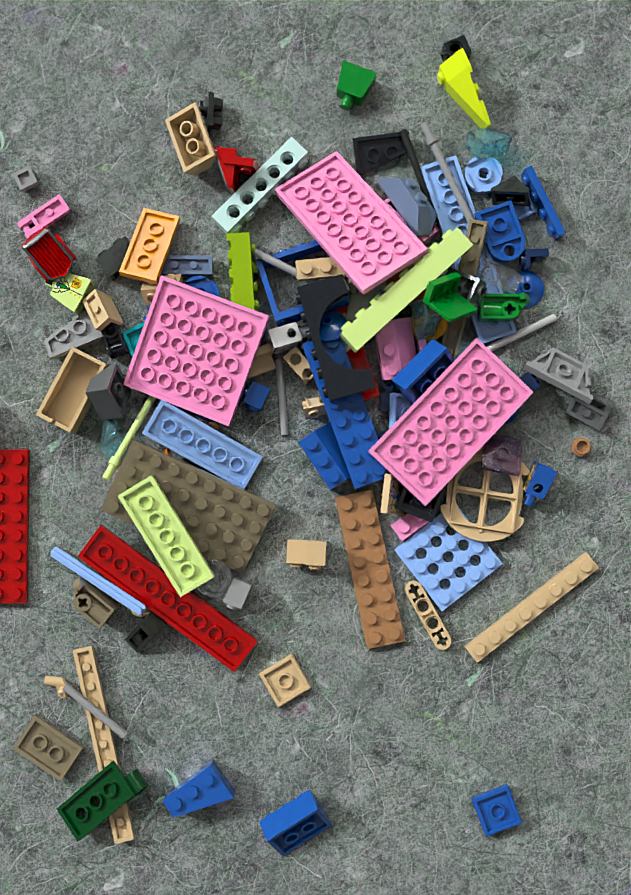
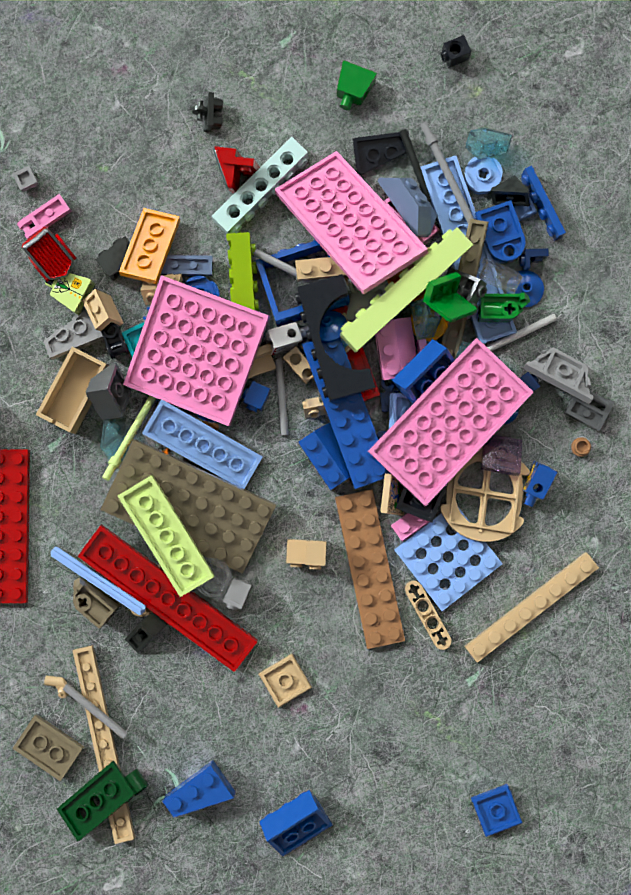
tan slope [165,102,216,176] -> none
neon yellow wedge [437,48,491,133] -> none

